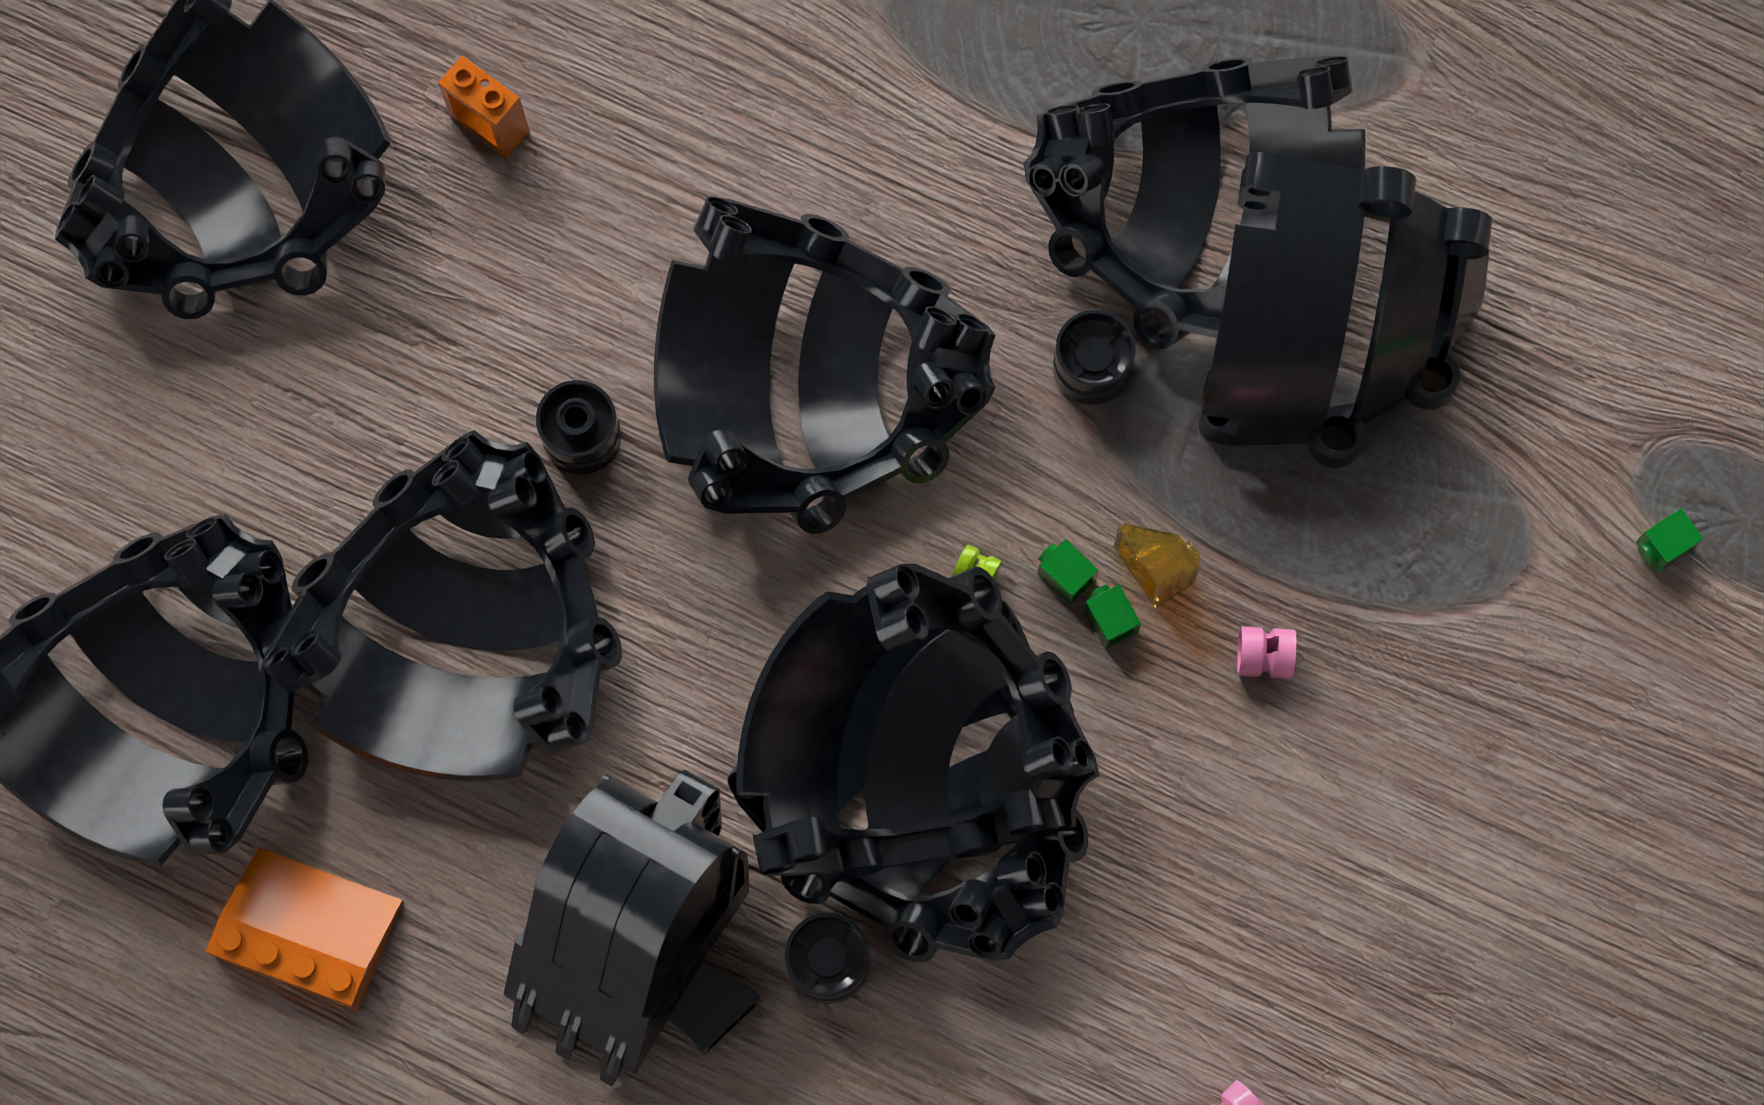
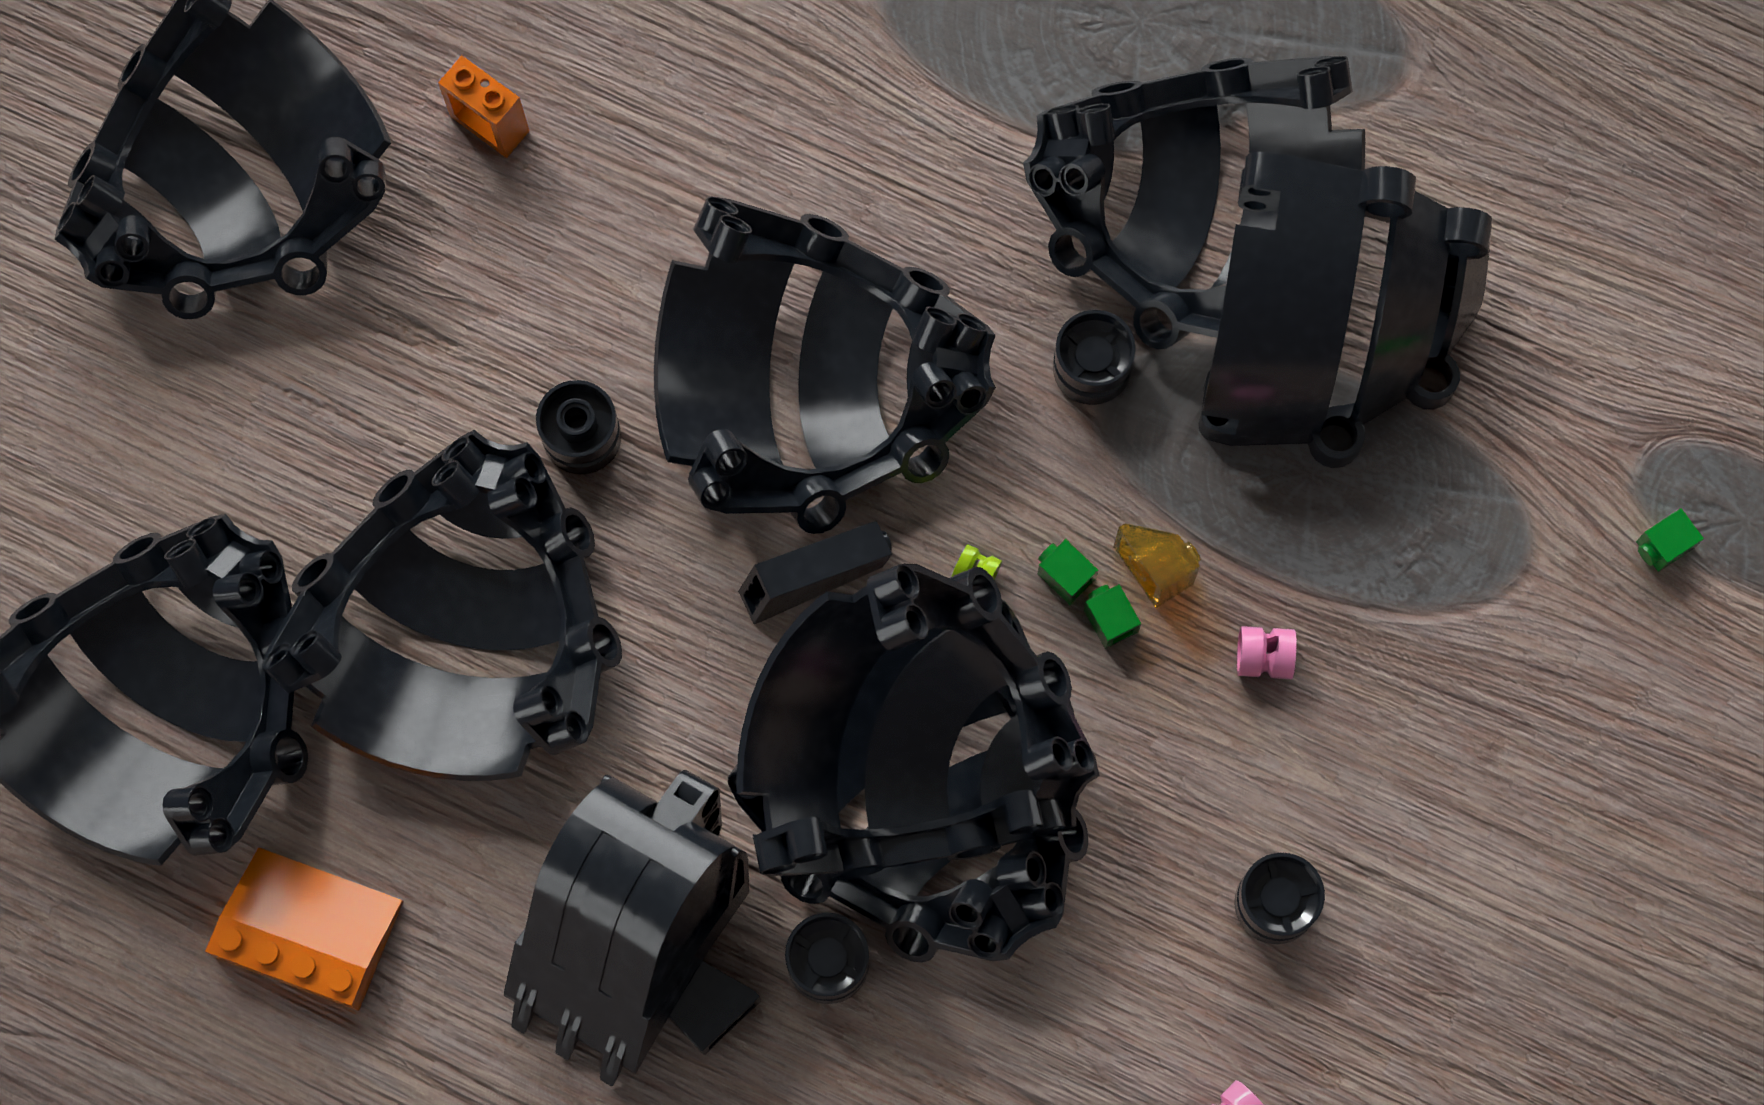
none -> black slope [738,521,892,624]
none -> black wheel [1234,852,1325,944]

